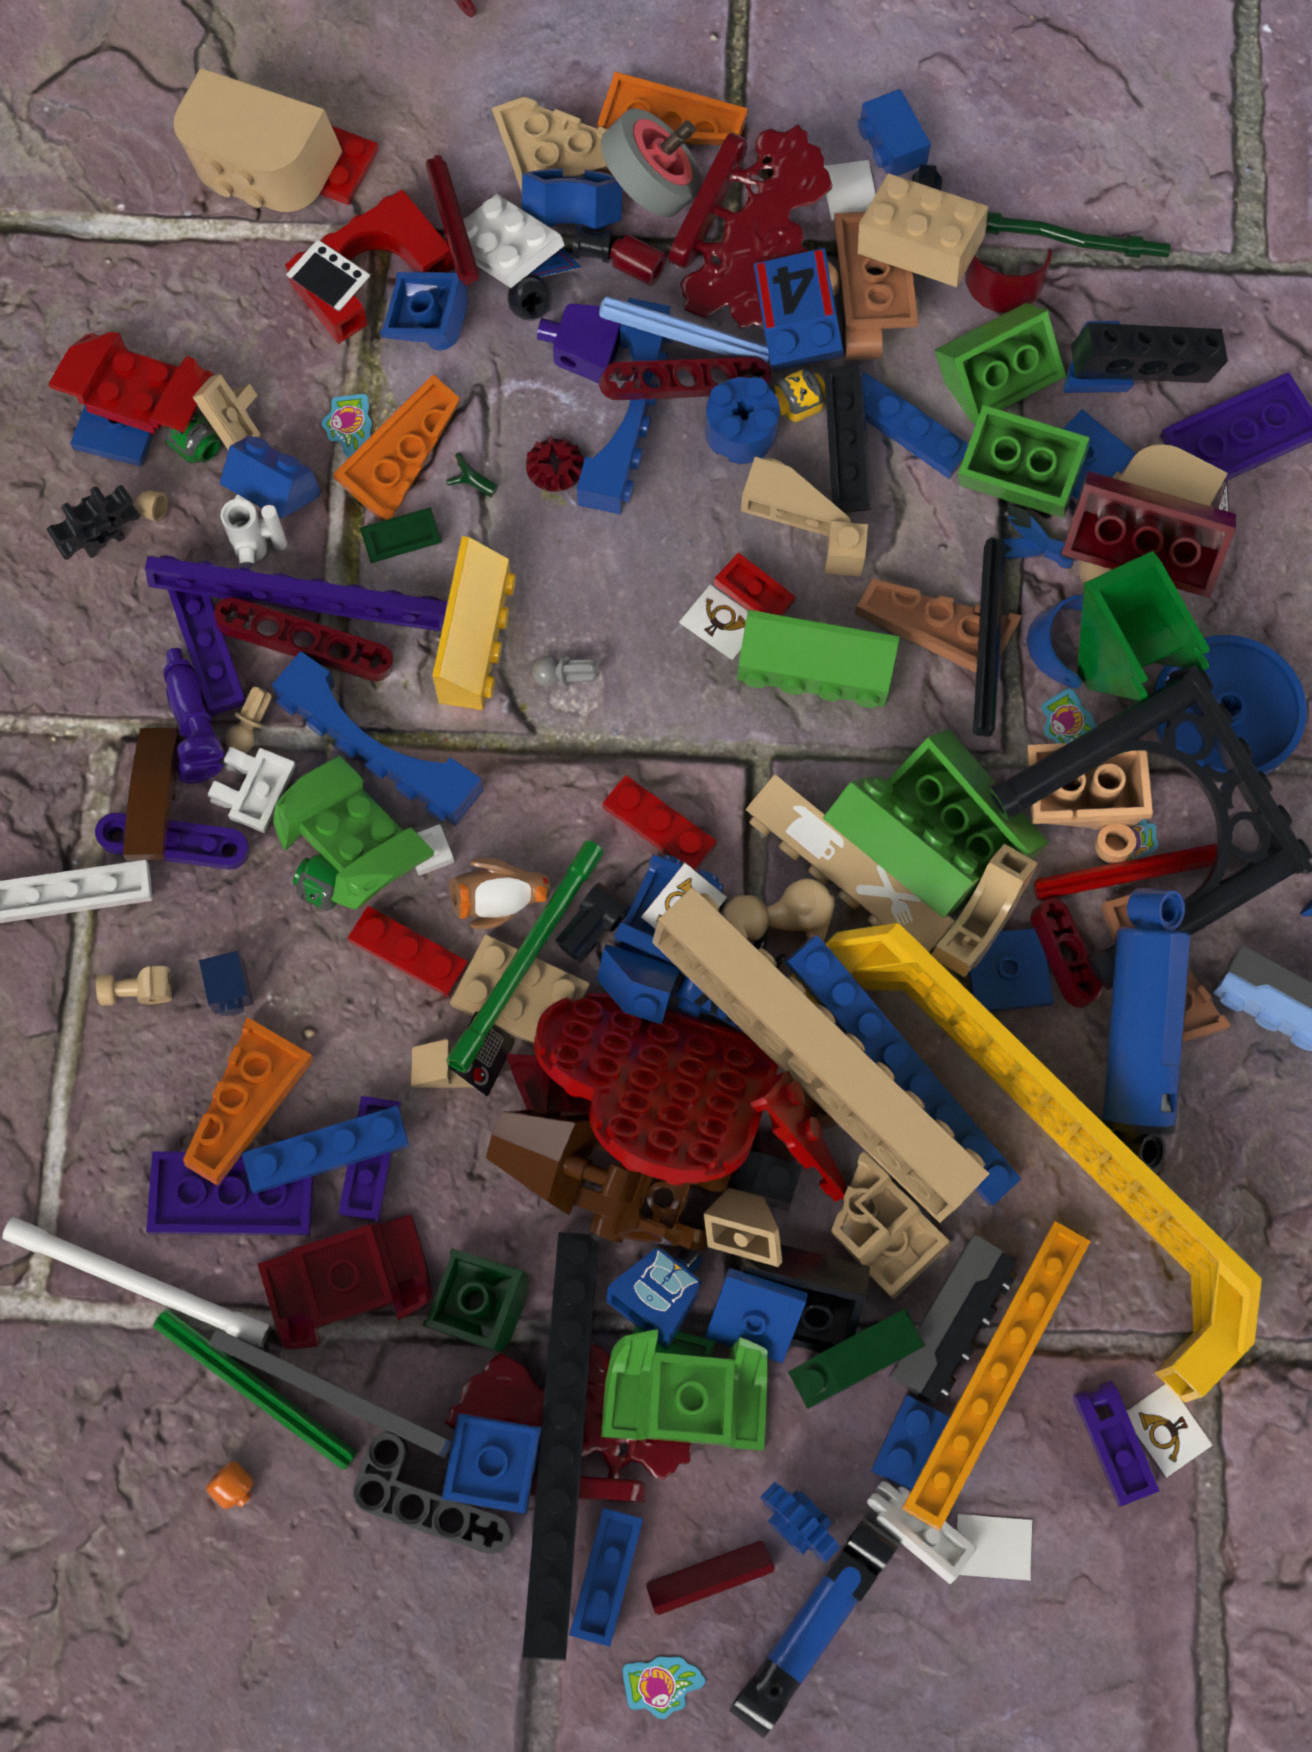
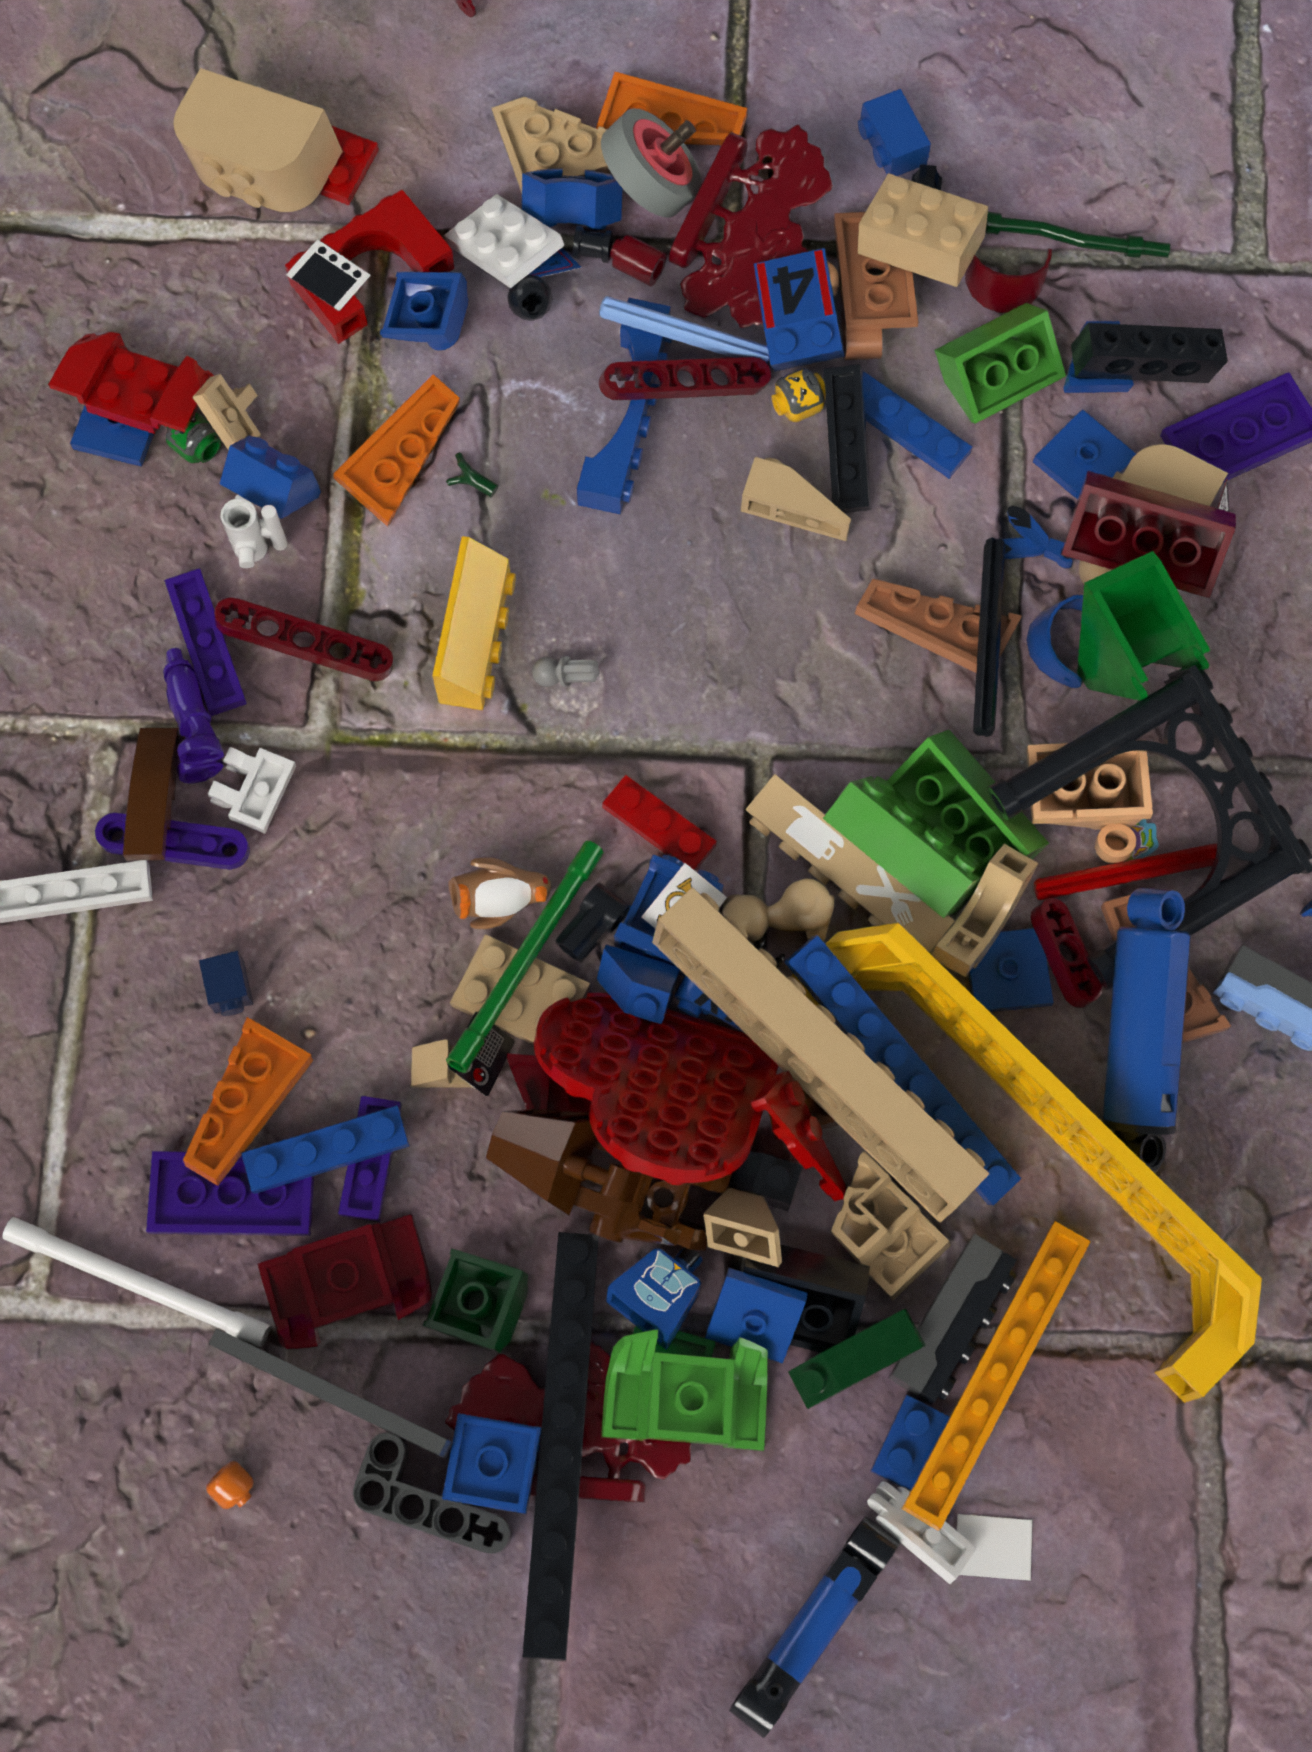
black gear [47,485,140,560] -> none
tan leg [95,966,172,1006] -> none
tan hinge [135,490,168,521] -> none
dark purple plate [145,555,448,632] -> none
green axle [153,1310,357,1470] -> none
tan axle [225,686,272,753] -> none
blue arch [272,651,483,826] -> none
bright green piece [273,756,434,910] -> none
green head [293,854,339,911] -> none
sticker [321,394,372,458] -> none
red plate [347,906,469,998] -> none
dark green tile [360,507,442,563] -> none
white tile [415,824,455,876] -> none
dark red axle [426,155,479,286] -> none
dark red gear [526,435,584,492] -> none
dark purple torso [537,303,621,384] -> none
blue plate [569,1508,643,1647] -> none
sticker [622,1657,706,1720] -> none
dark red slope [646,1541,775,1615] -> none
white sticker [679,585,748,660] -> none
blue brick [705,377,780,464] -> none
red plate [714,552,796,616] -> none
bright green slope [737,610,900,708] -> none
blue gear [760,1482,840,1563] -> none
white sticker [824,160,876,221] -> none
tan brick [824,521,868,577] -> none
bright green brick [958,405,1090,518] -> none
sticker [1041,688,1097,744] -> none
dark purple plate [1073,1380,1160,1507] -> none
white sticker [1127,1384,1213,1478] -> none
blue dish [1153,635,1307,775] -> none

